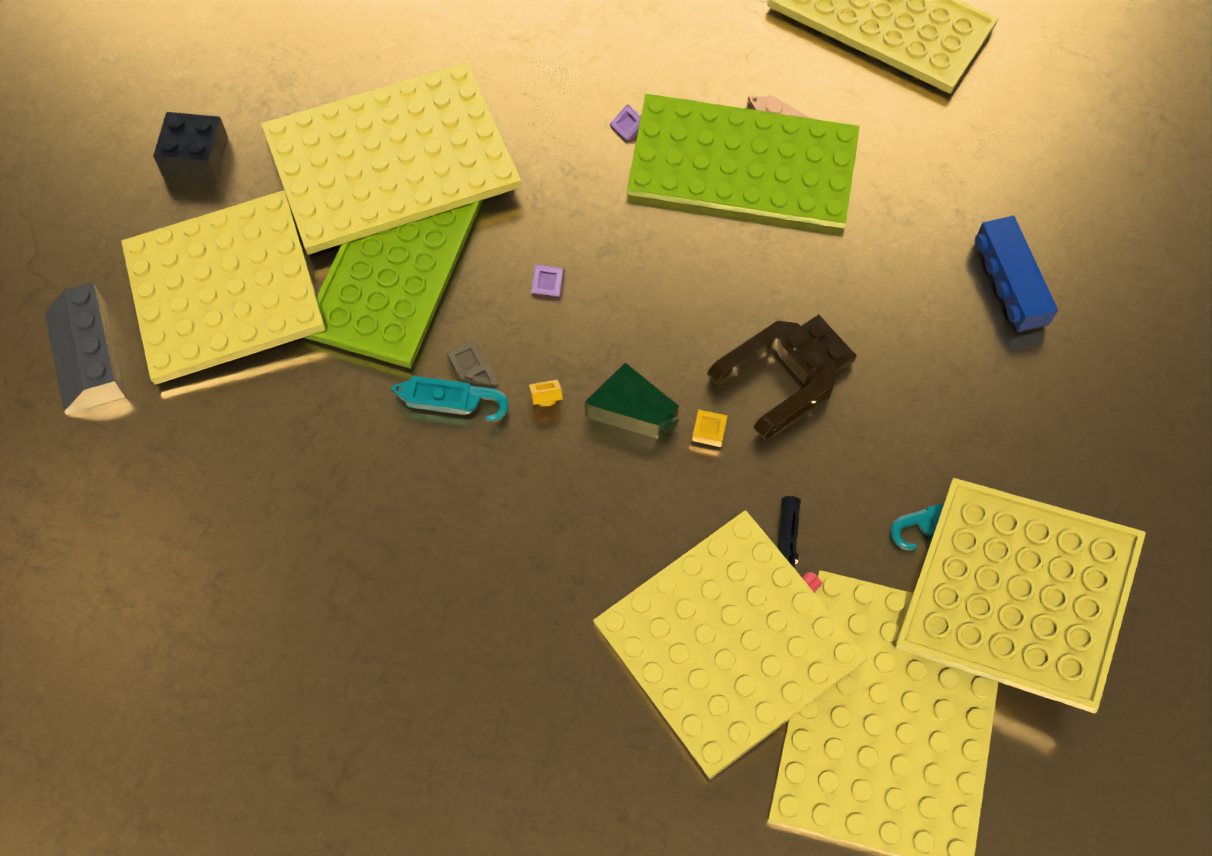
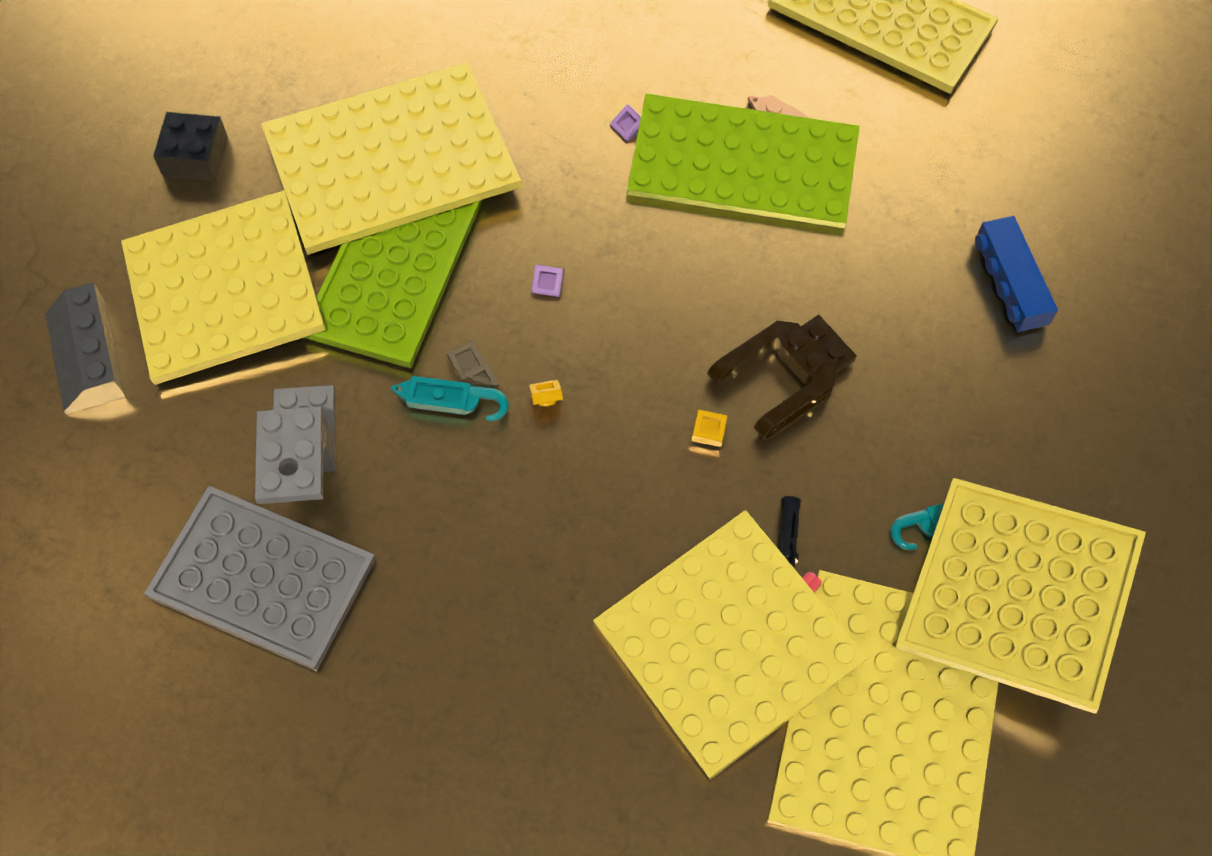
dark green slope [585,363,679,439] -> none
none -> light grey plate [144,486,376,672]
none -> light grey bracket [255,385,336,504]

